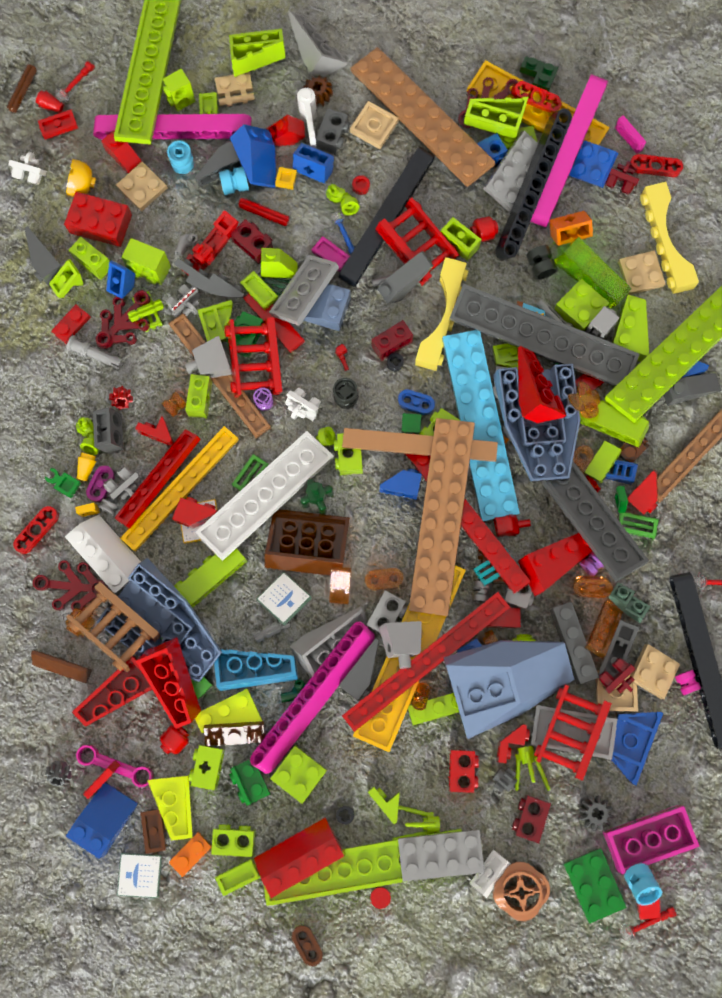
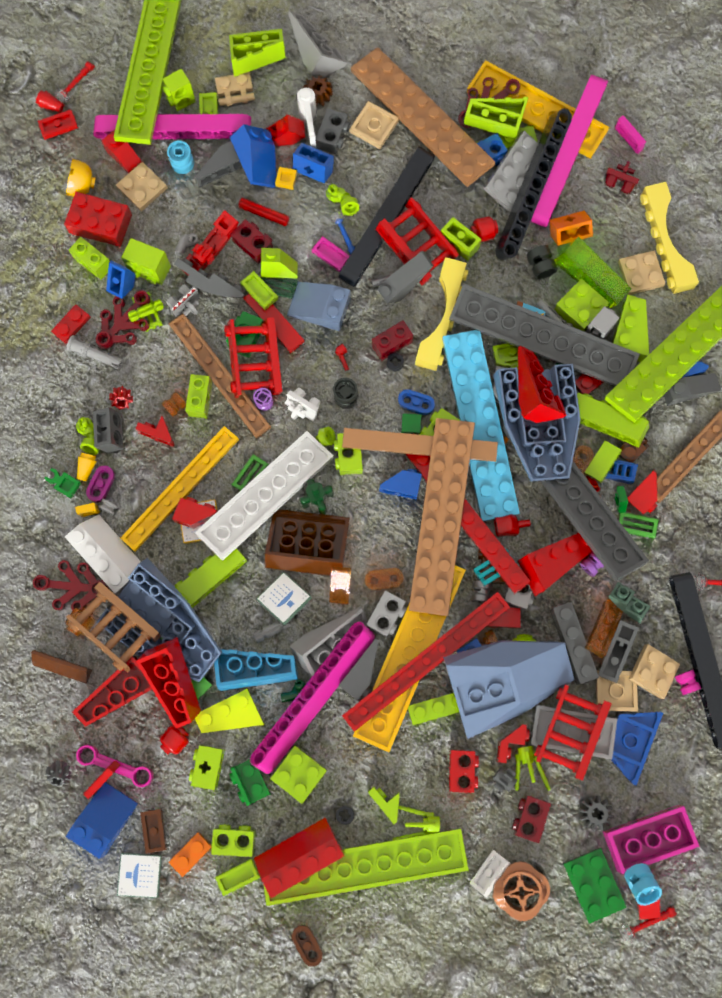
reddish brown axle [7,64,37,113] -> none
white hips [9,152,47,185] -> none
red beam [13,506,59,554] -> none
dark grey slope [25,226,62,285] -> none
lime slope [49,259,83,298] -> none
light grey hips [103,466,139,500] -> none
red plate [115,429,201,529] -> none
neon yellow wing [147,776,193,840] -> none
light grey torso [185,336,232,378] -> none
lime wing [198,300,233,342] -> none
plate [204,721,265,746] -> none
medium azure wheel [219,166,249,195] -> none
light grey plate [269,255,339,326] -> none
red tile [352,175,370,195] -> none
red tile [370,887,391,909] -> none
light grey torso [379,621,422,669] -> none
light grey plate [398,829,485,881] -> none
clear orange piece [411,683,431,710] -> none
red beam [511,81,562,113] -> none
dark green plate [519,56,559,91] -> none
clear orange plate [568,382,600,418] -> none
blue plate [569,140,618,188] -> none
clear orange plate [573,576,613,598] -> none
dark red hips [598,657,636,694] -> none
red beam [629,154,683,177] -> none

